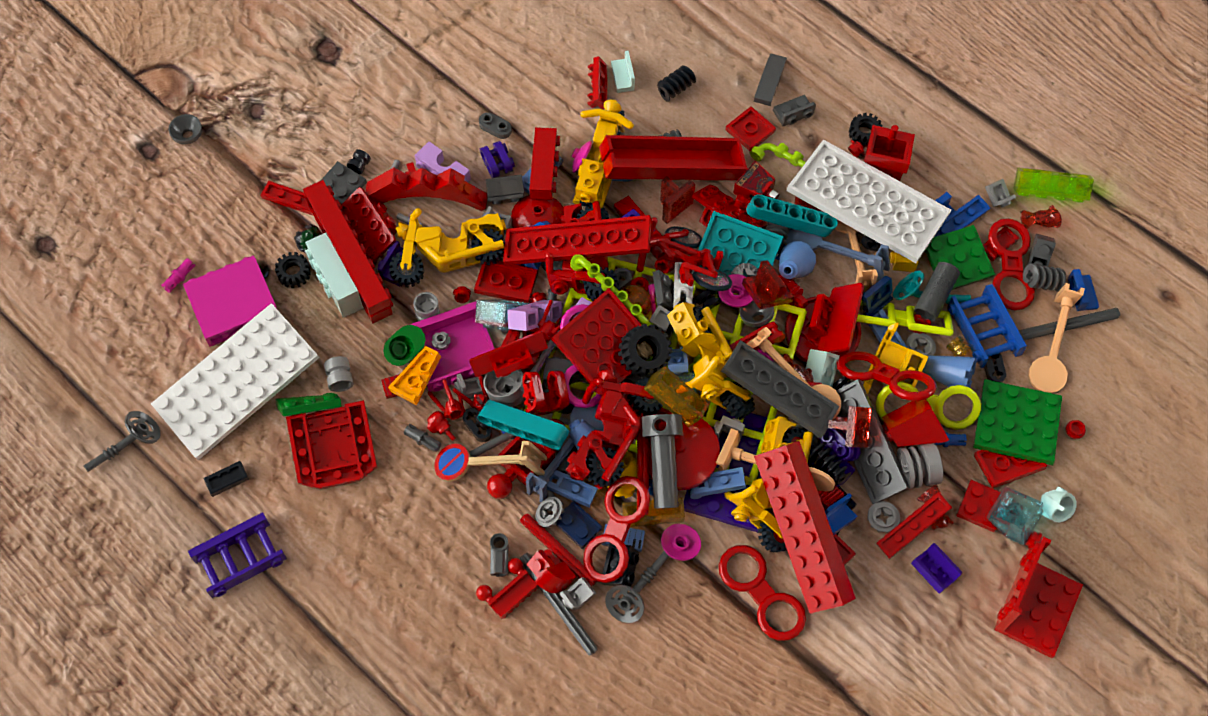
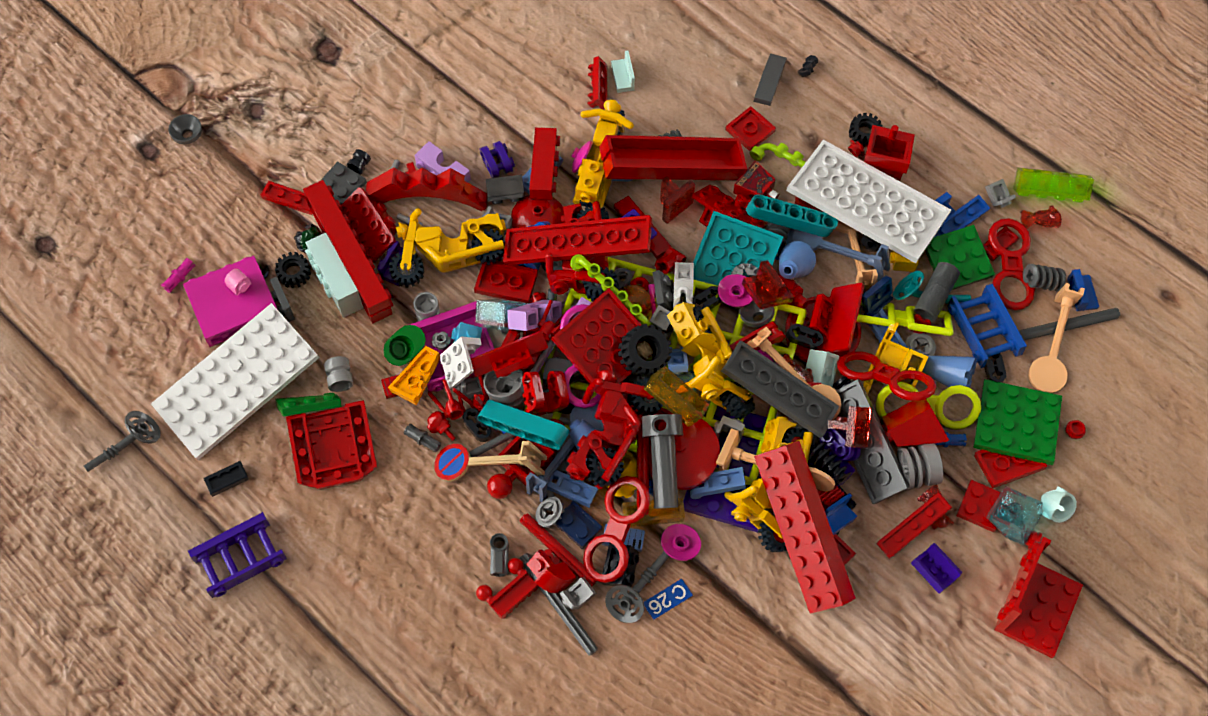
red plate [453,286,471,303] -> none
dark grey plate [479,113,512,139] -> none
red piece [636,217,732,291] -> none
black piece [657,65,696,102] -> none
red bar [719,545,806,641] -> none
dark grey bracket [773,95,816,126] -> none
light grey gear [868,501,900,533] -> none
clear yellow wheel [946,336,971,356] -> none
dark grey slope [1027,233,1056,266] -> none
none -> bright pink plate [225,269,252,296]
none -> dark grey plate [270,277,295,322]
none -> white bracket [440,337,482,389]
none -> medium azure bracket [451,322,482,343]
none -> blue sticker [644,579,693,620]
none -> black beam [786,324,823,350]
none -> black piece [798,55,819,77]

